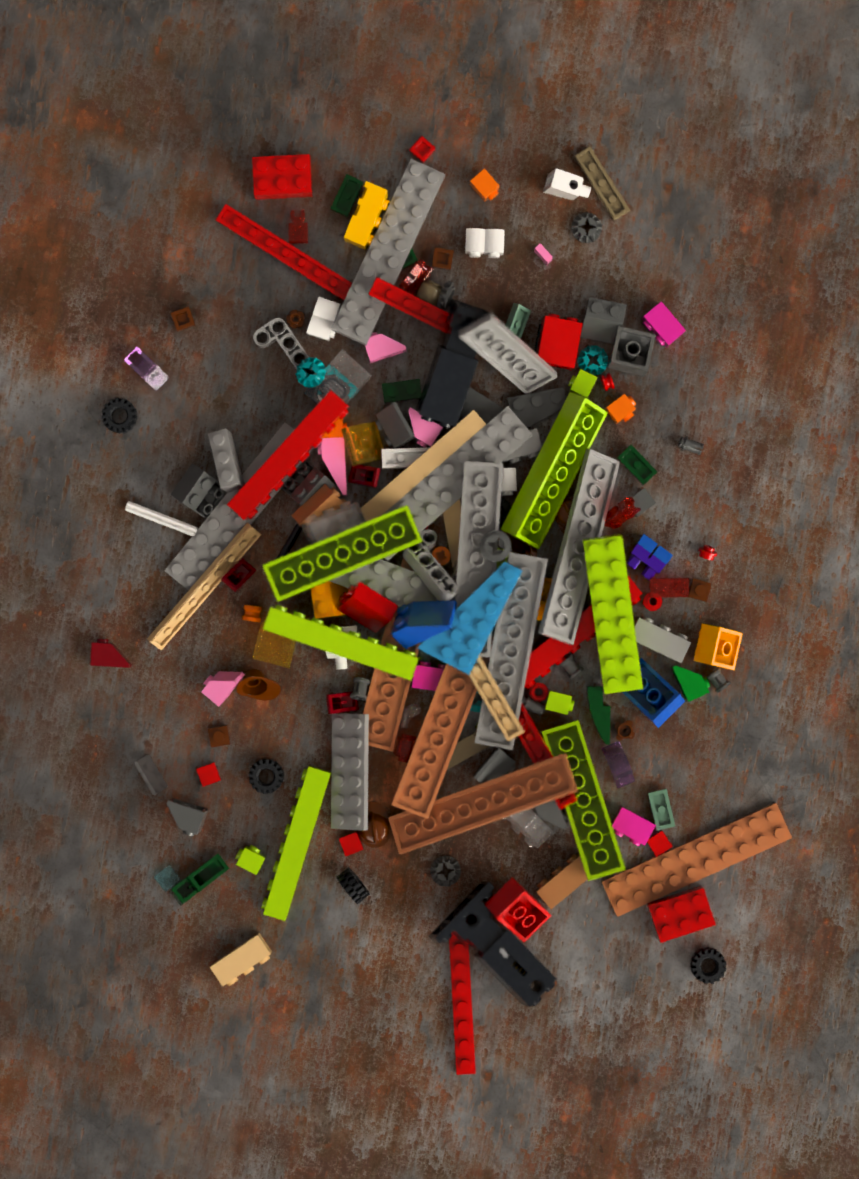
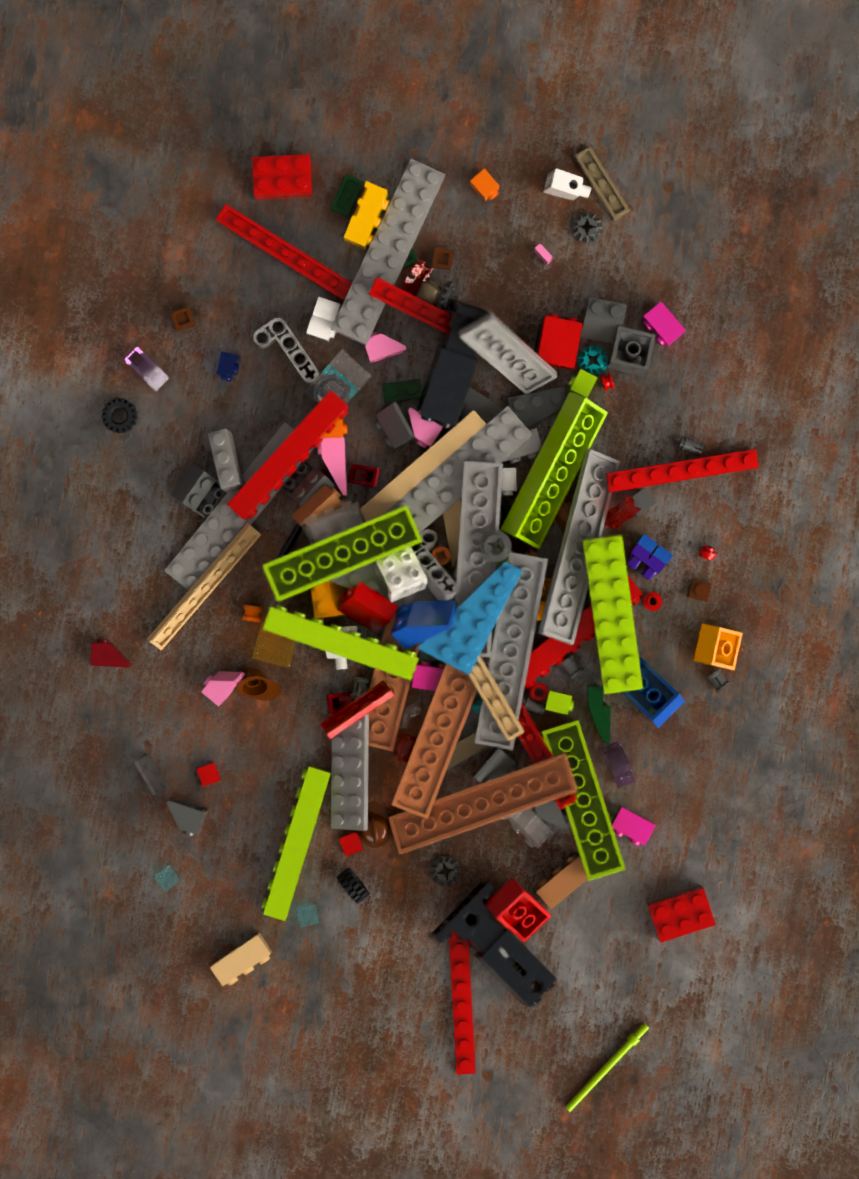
white axle [125,501,198,536] -> none
dark green slope [169,854,230,906] -> none
reddish brown plate [208,725,231,748] -> none
dark red slope [221,558,257,593] -> none
lime brick [235,845,267,875] -> none
black tyre [248,759,284,794] -> none
reddish brown plate [286,310,305,329] -> none
clear red plate [288,210,308,244] -> none
teal gear [295,357,326,388] -> none
clear yellow plate [341,422,384,466] -> none
white plate [382,447,430,469] -> none
red tile [409,136,436,163] -> none
white brick [465,228,504,258] -> none
sand green plate [505,303,531,339] -> none
nougat plate [601,803,792,917] -> none
orange brick [605,394,636,424] -> none
reddish brown plate [614,720,635,741] -> none
dark green plate [617,445,657,485] -> none
light grey brick [634,616,691,663] -> none
sand green plate [647,788,675,831] -> none
red tile [647,830,673,857] -> none
clear red hinge [649,578,689,598] -> none
green slope [671,665,710,702] -> none
black tyre [690,947,727,984] -> none
none -> clear blue brick [216,351,242,382]
none -> clear light blue tile [296,904,320,928]
none -> red plate [320,681,394,739]
none -> white bracket [376,547,427,602]
none -> lime bar [565,1023,649,1112]
none -> red plate [605,449,759,492]

